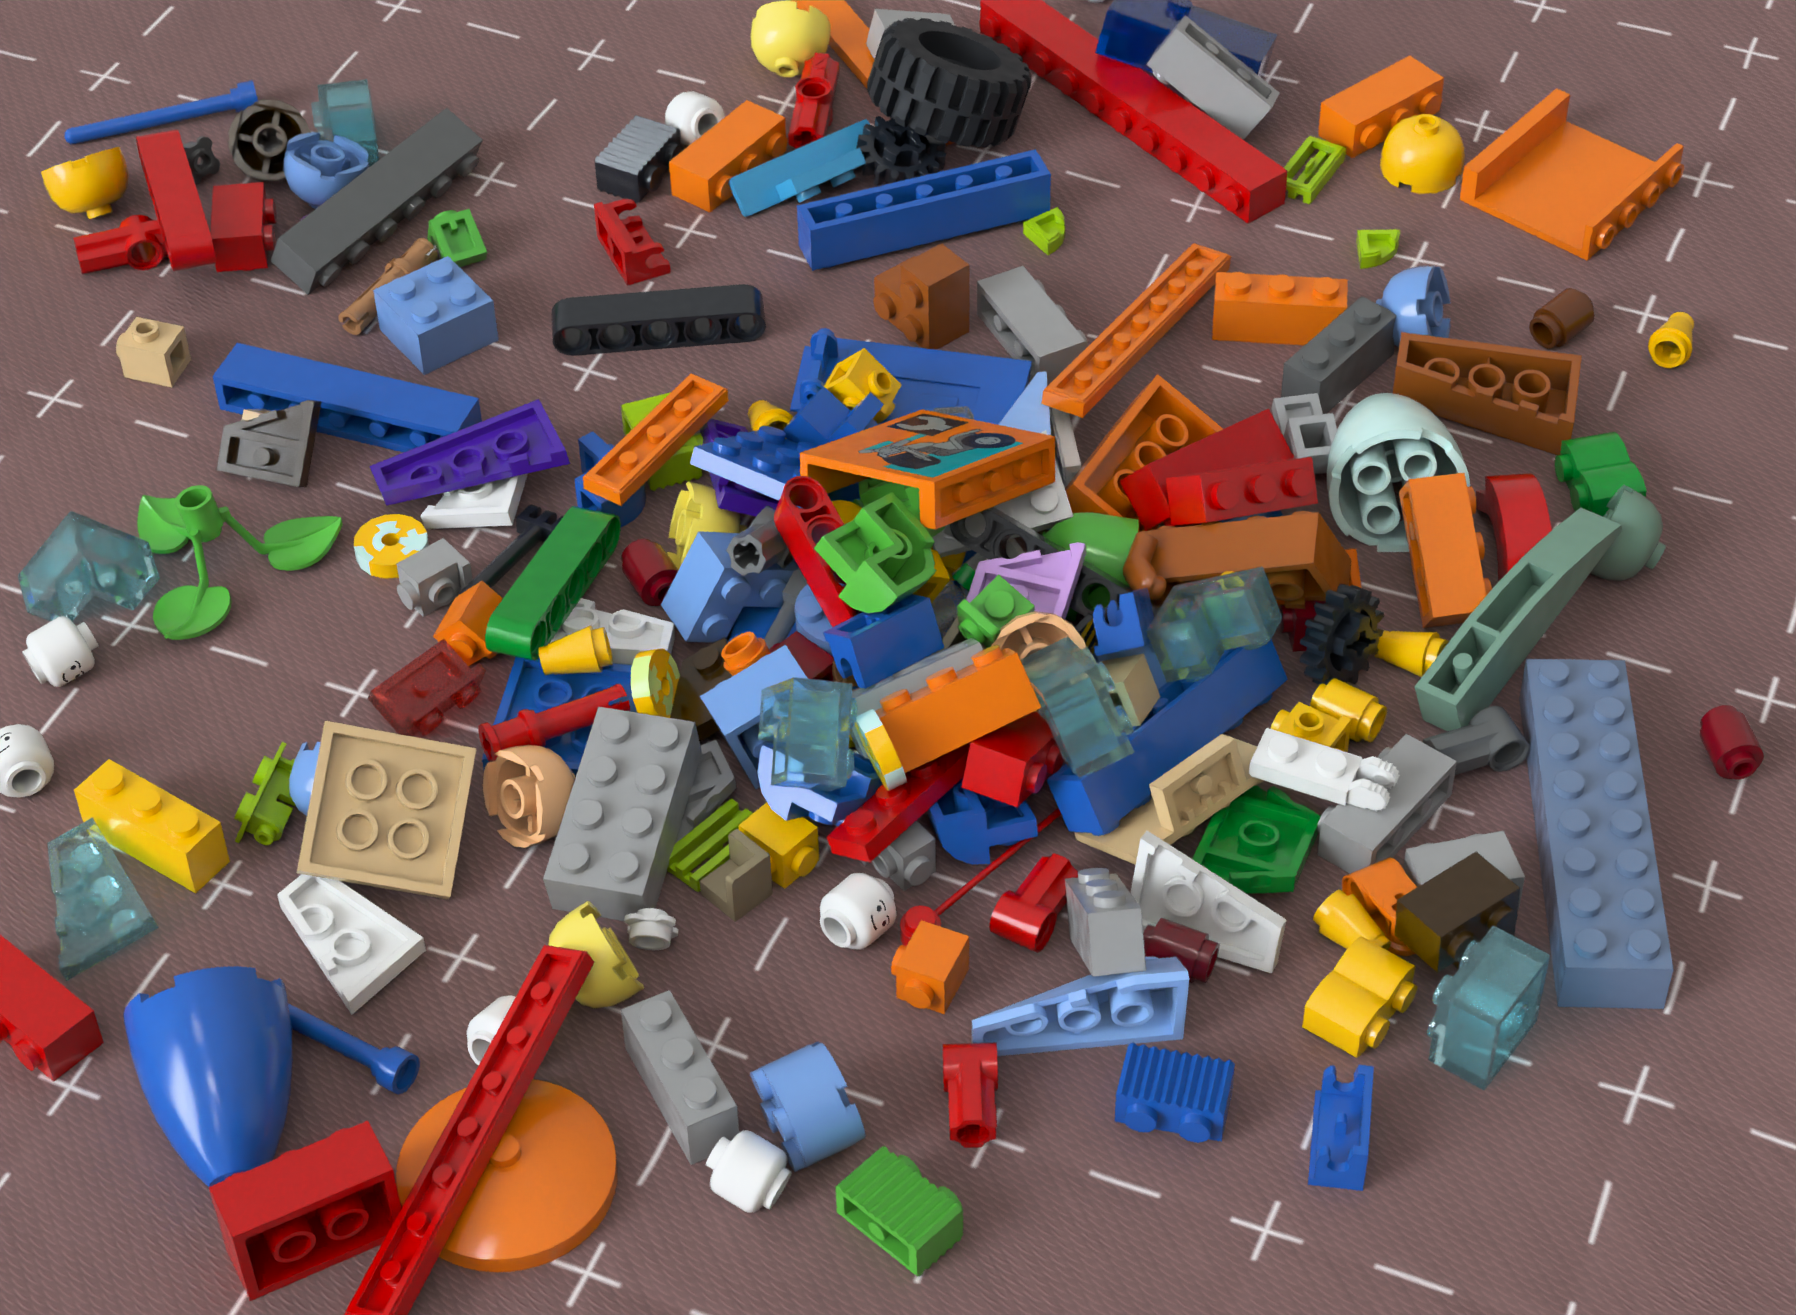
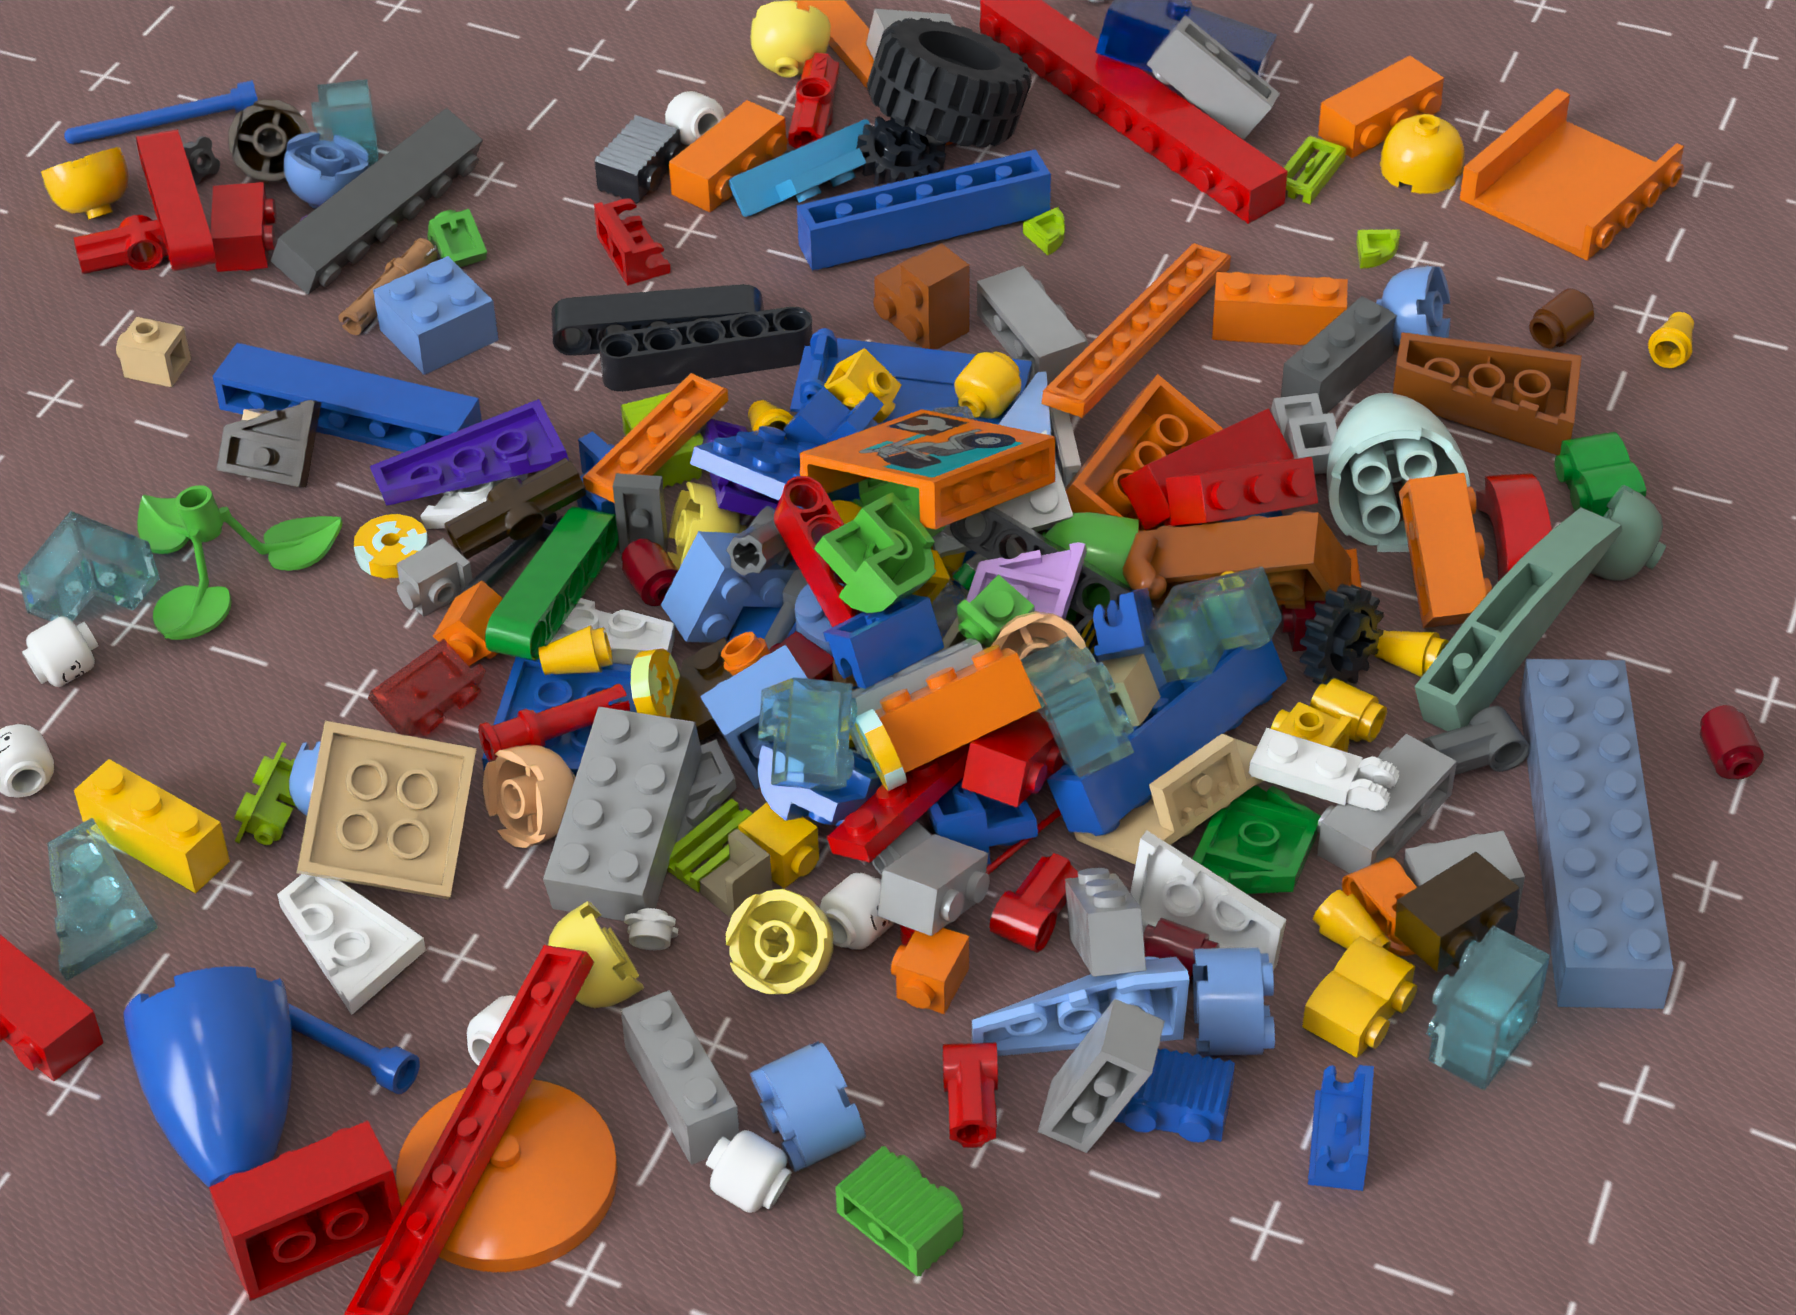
none -> dark brown piece [444,458,587,559]
none -> black beam [599,307,813,392]
none -> dark grey plate [613,473,668,553]
none -> light yellow cylinder [726,889,833,995]
none -> light grey brick [877,834,990,936]
none -> yellow head [955,352,1021,419]
none -> light grey brick [1038,999,1165,1153]
none -> medium blue brick [1193,947,1275,1056]

